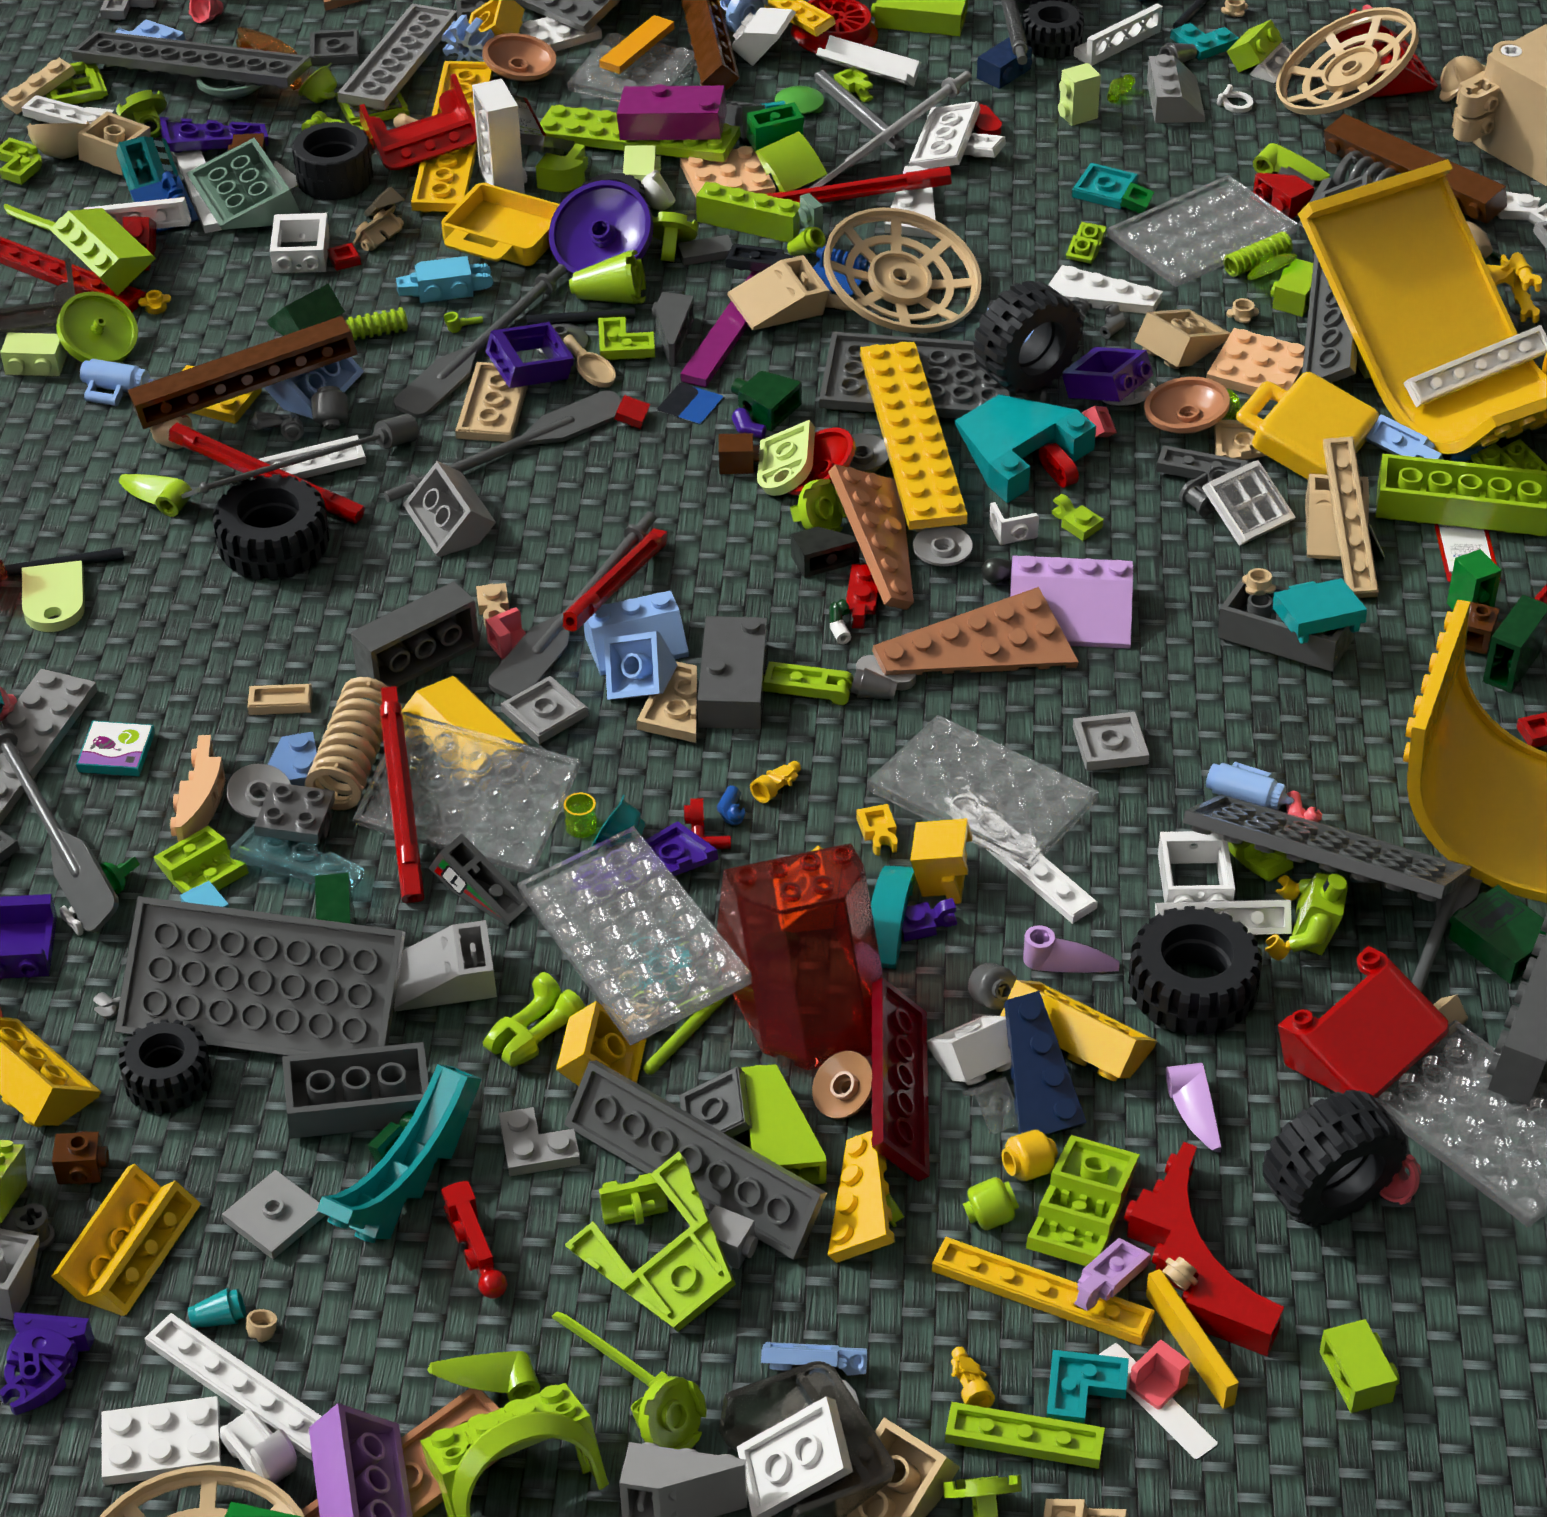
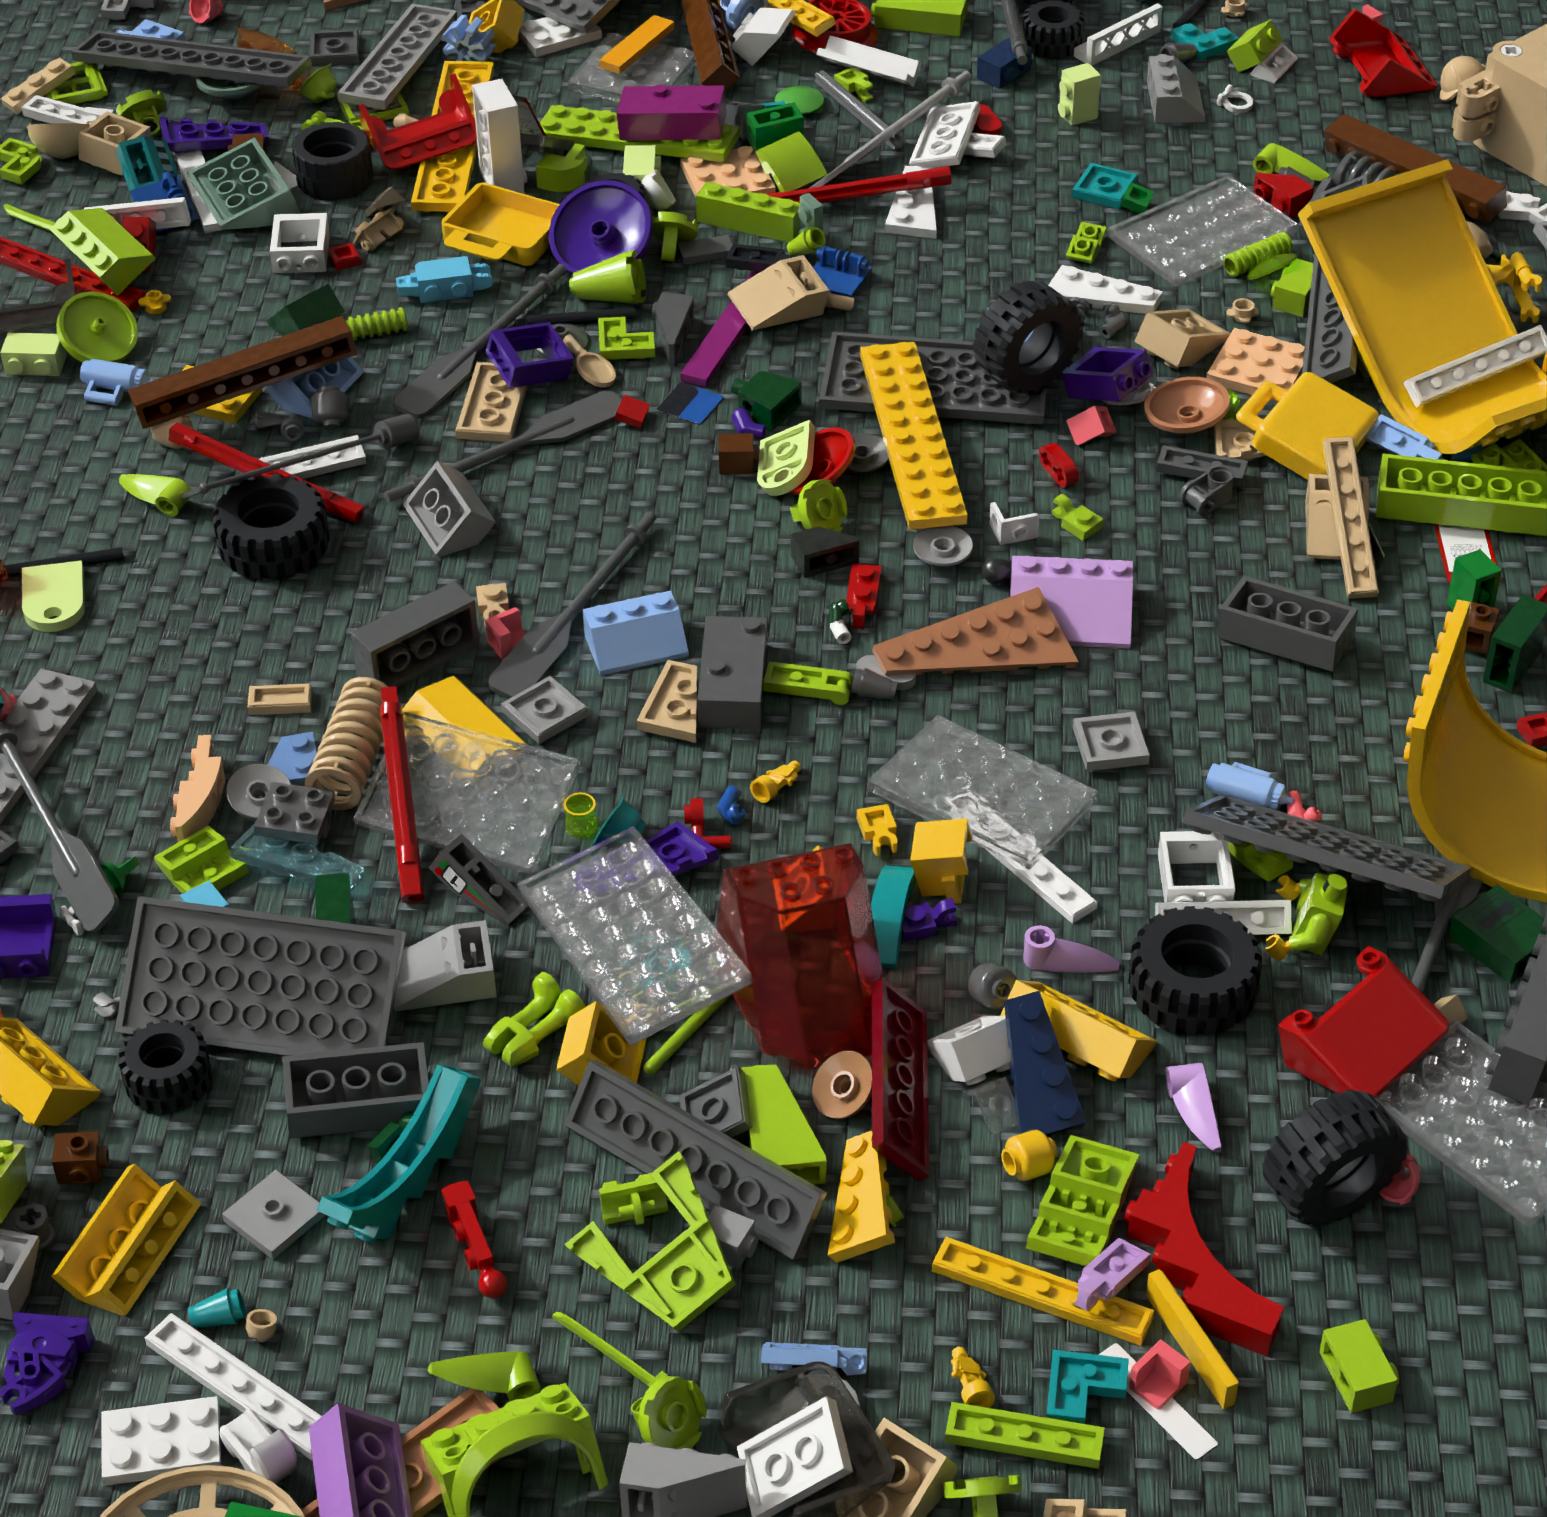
tile [76,721,155,776] -> none
lime hand [444,312,483,333] -> none
nougat dish [482,33,557,82] -> none
light grey plate [499,1107,580,1177] -> none
red piece [563,528,667,632] -> none
light blue slope [604,631,677,700] -> none
tan dish [823,207,981,333] -> none
nougat wing [828,464,914,610] -> none
teal wedge [955,394,1096,503] -> none
lime head [963,1177,1019,1230] -> none
clear neon green arm [1107,74,1135,103] -> none
tan plate [1162,1256,1198,1291] -> none
clear piece [1202,460,1296,546] -> none
tan plate [1242,568,1276,596] -> none
teal piece [1273,578,1367,644] -> none
tan dish [1276,7,1419,115] -> none

